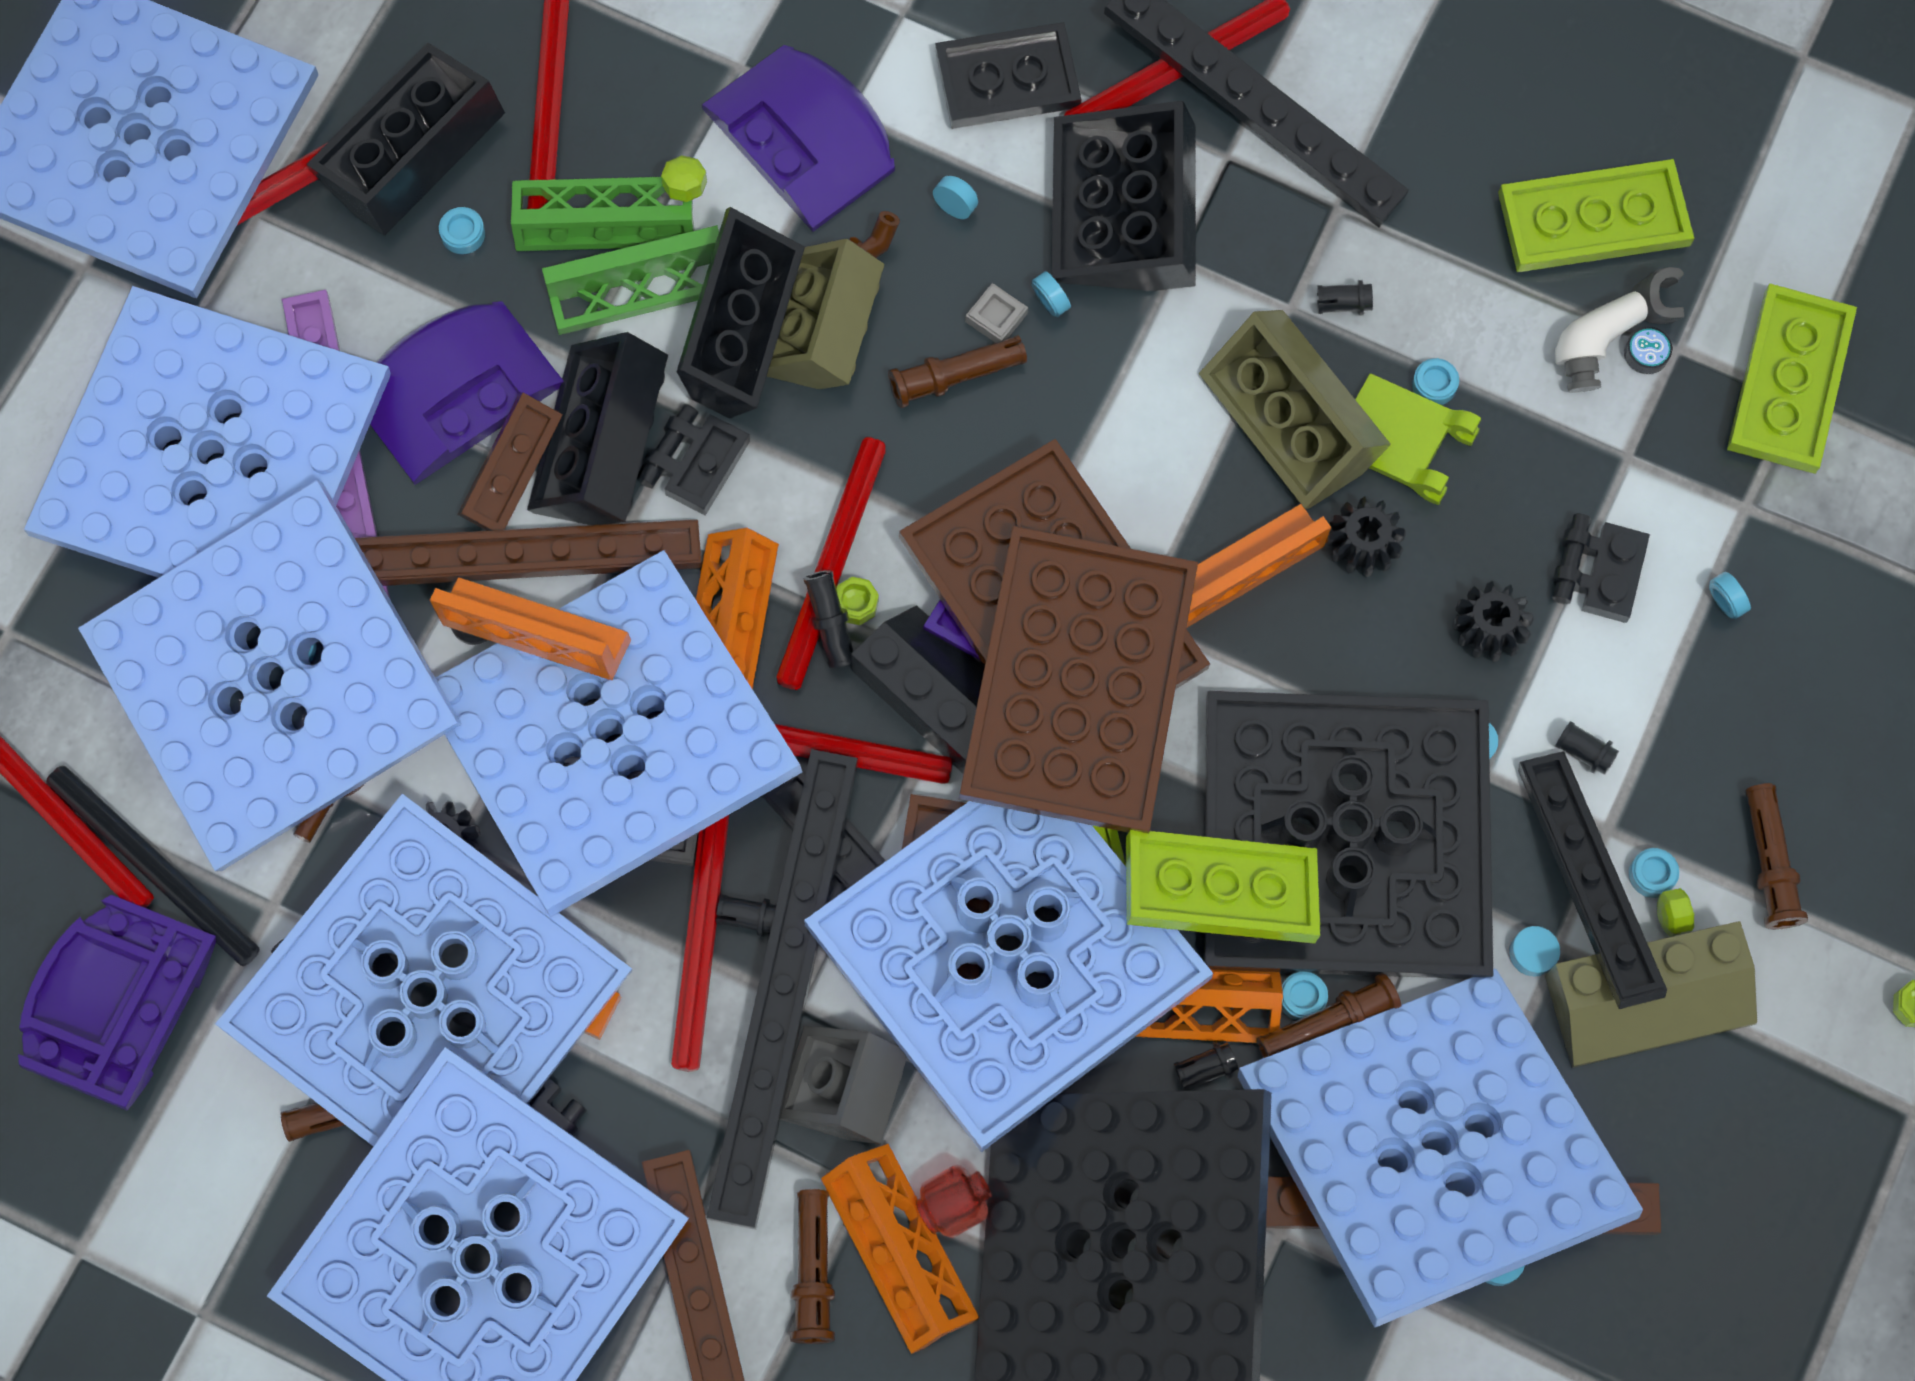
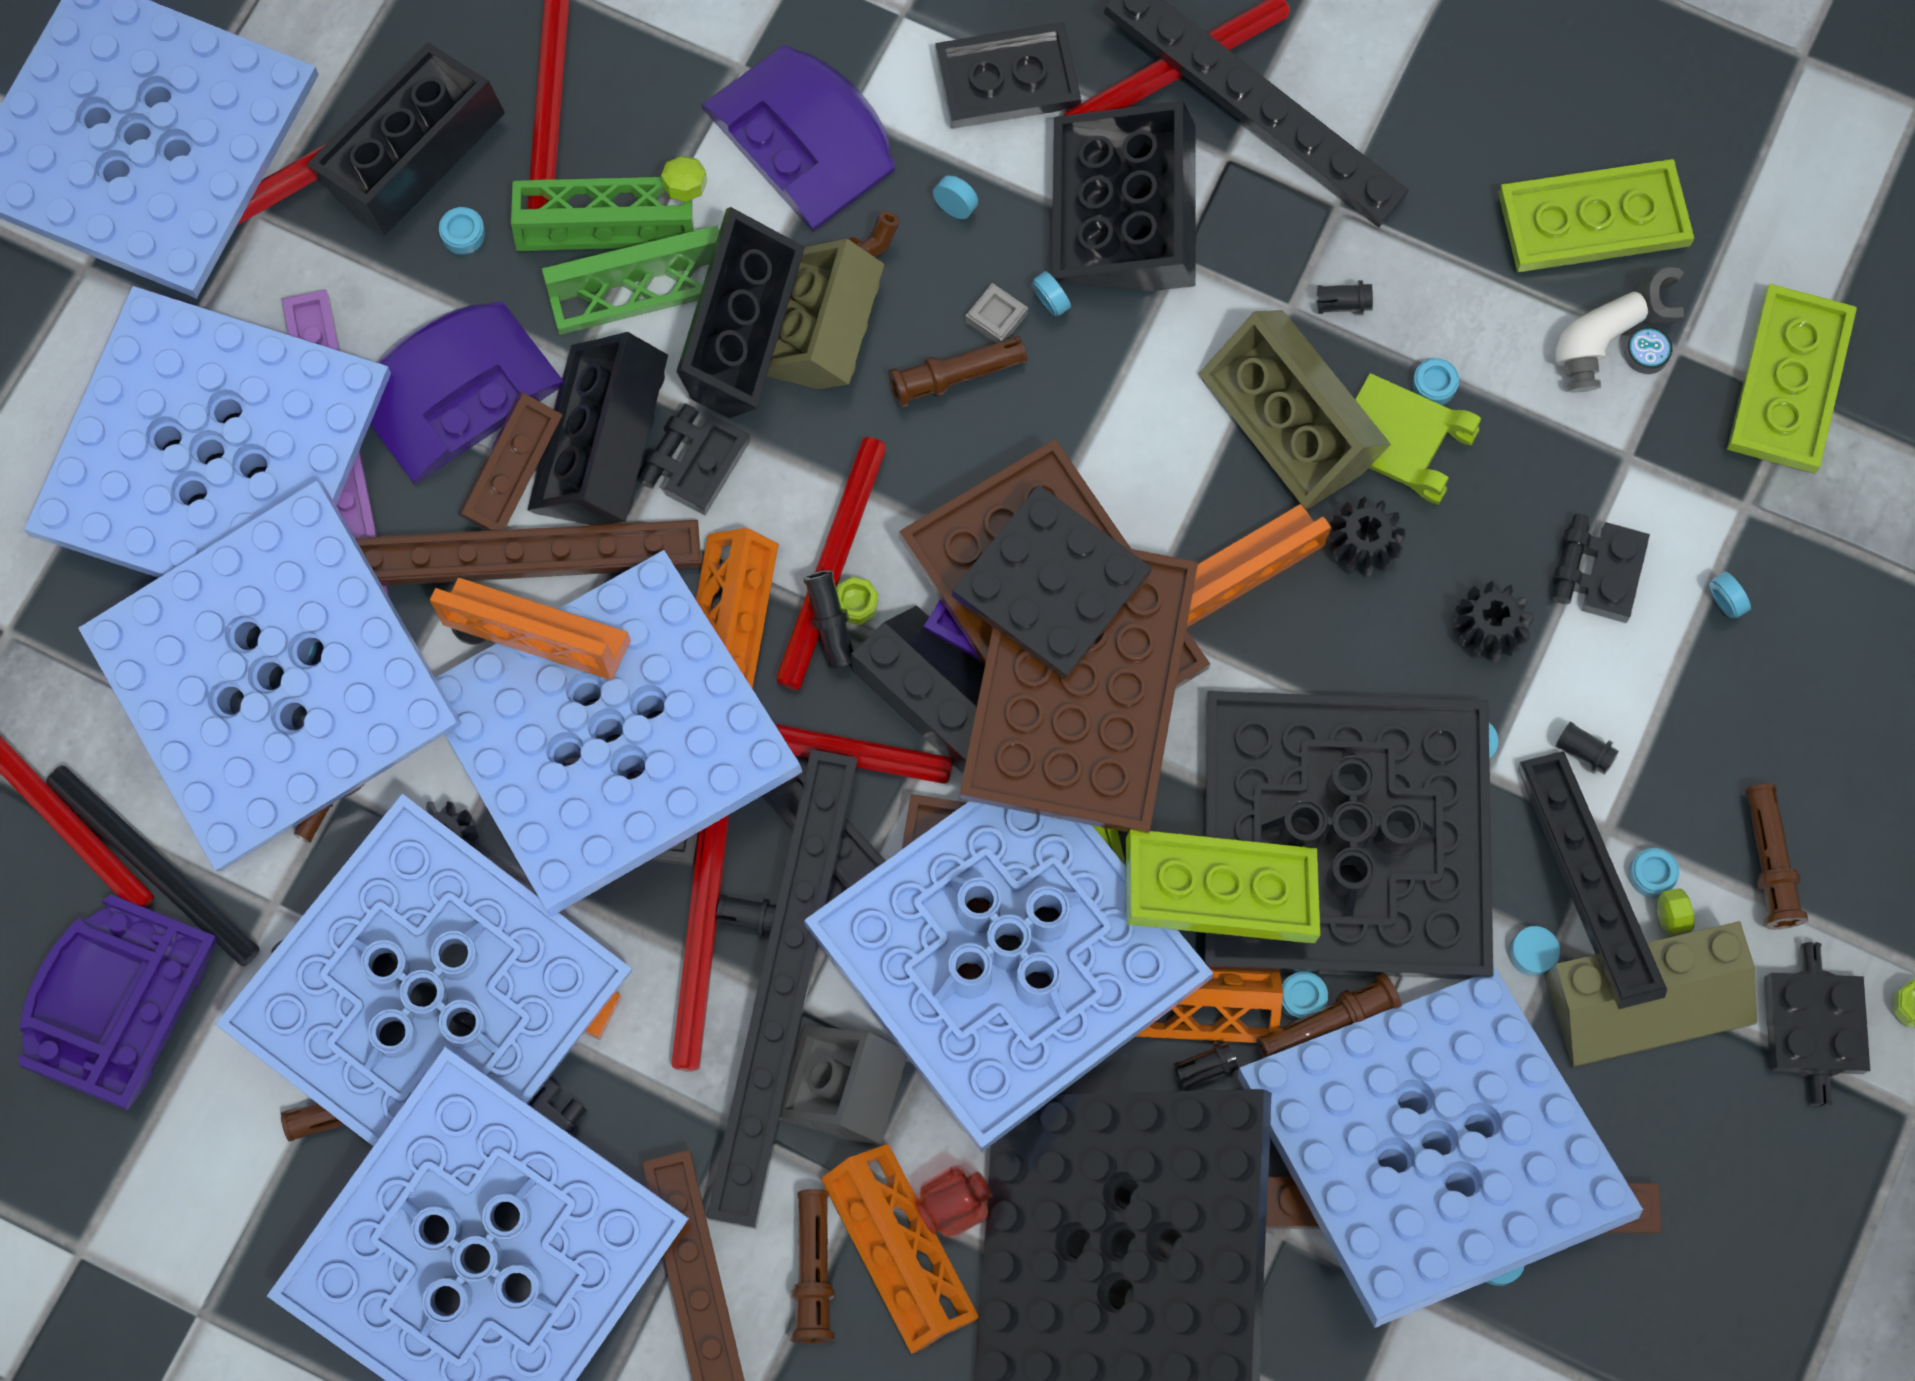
none -> black plate [952,484,1152,681]
none -> black plate [1764,942,1871,1107]

